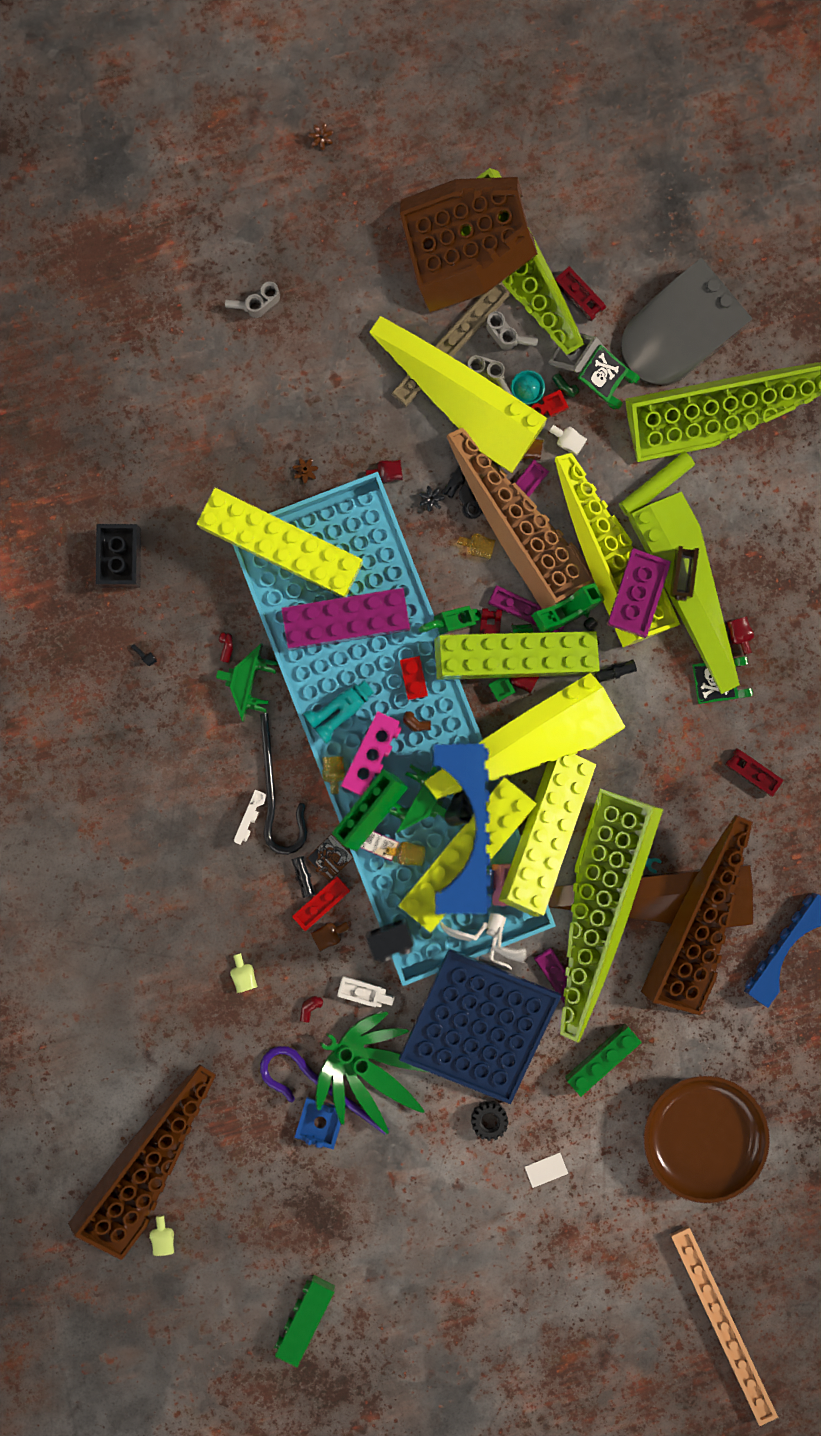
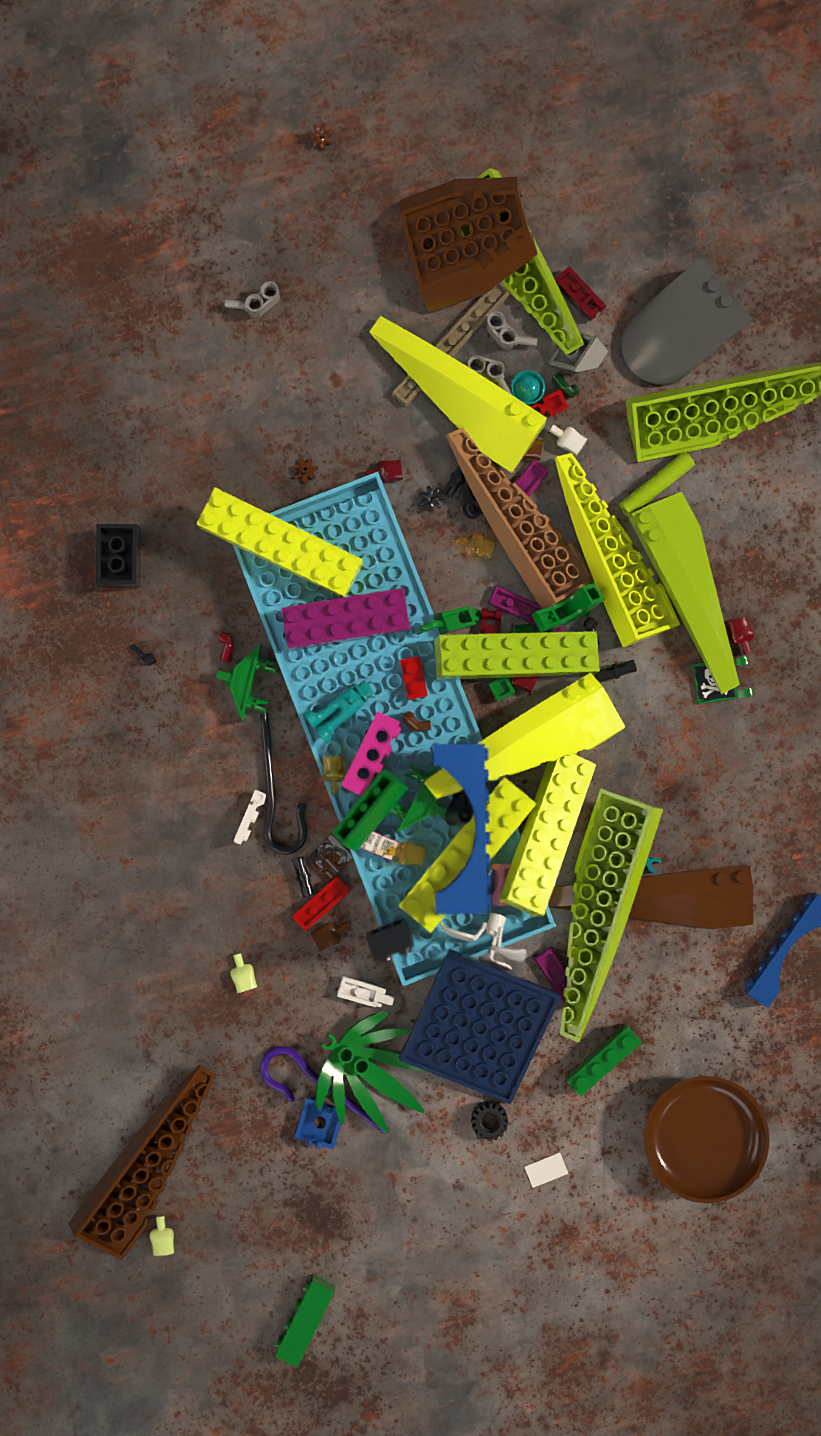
dark red arm [300,996,323,1022] -> none
flag [577,345,640,409] -> none
magenta plate [607,548,671,638] -> none
reddish brown wedge [641,815,753,1015] -> none
dark brown window [669,546,699,602] -> none
light nougat plate [670,1226,778,1426] -> none
dark red plate [725,748,784,797] -> none

